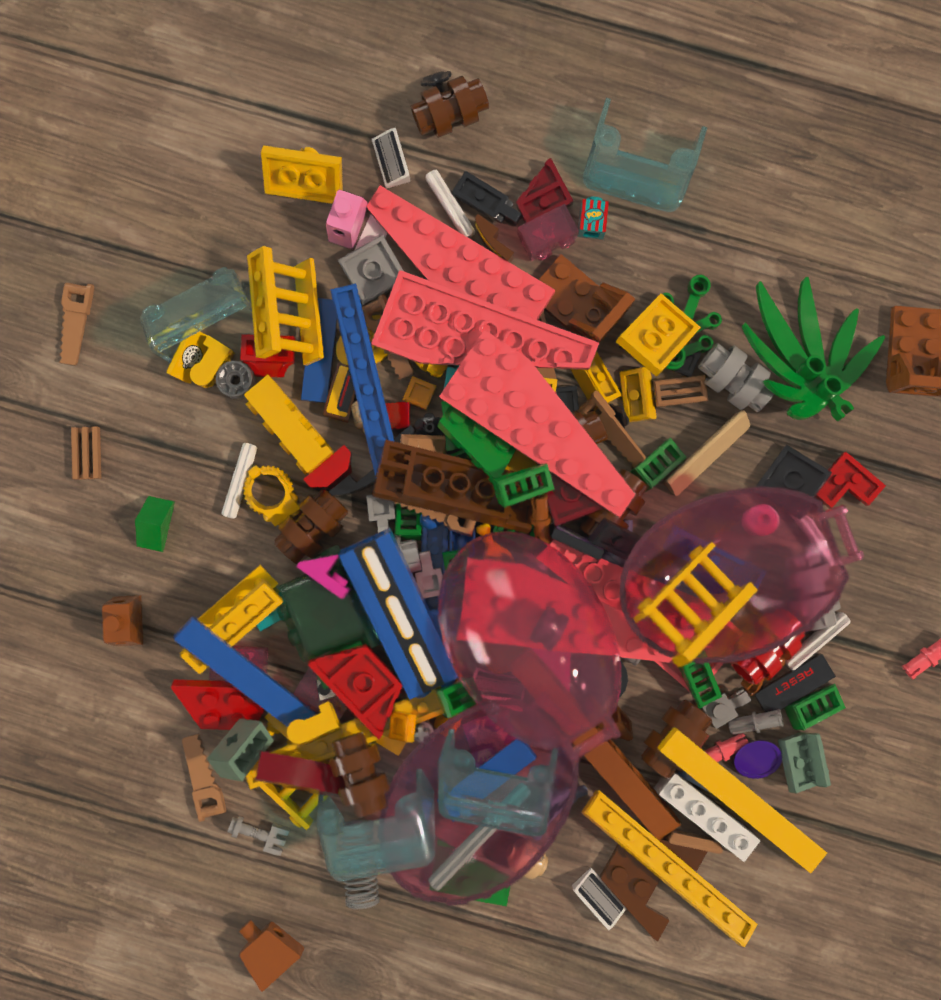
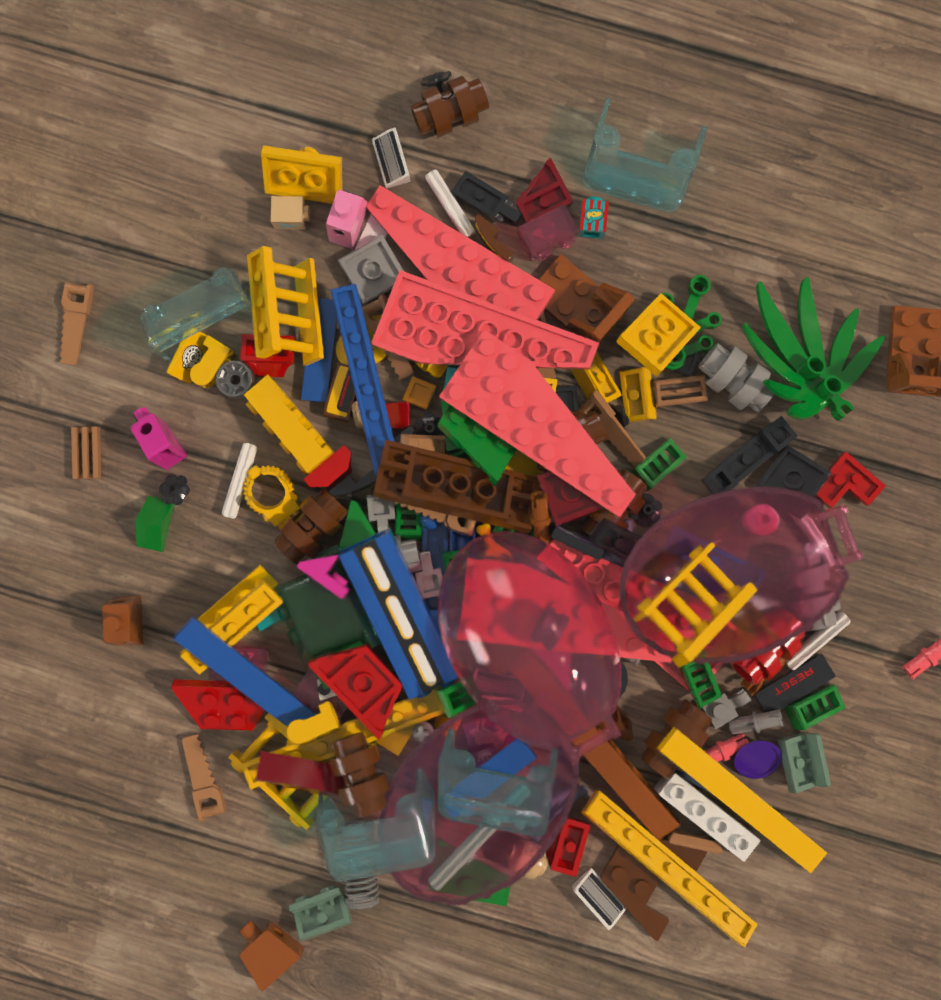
sand green brick [207,719,274,782] -> none
light grey hinge [228,816,290,856] -> none
light orange tile [389,711,416,742] -> none
green slope [492,463,554,507] -> none
tan slope [663,410,750,496] -> none
none -> dark pink torso [131,407,188,471]
none -> black plant [159,474,190,505]
none -> tan brick [271,196,311,230]
none -> sand green bracket [288,886,353,942]
none -> green slope [338,500,377,552]
none -> red slope [541,816,591,877]
none -> black plant [630,494,662,526]
none -> black slope [701,416,798,501]

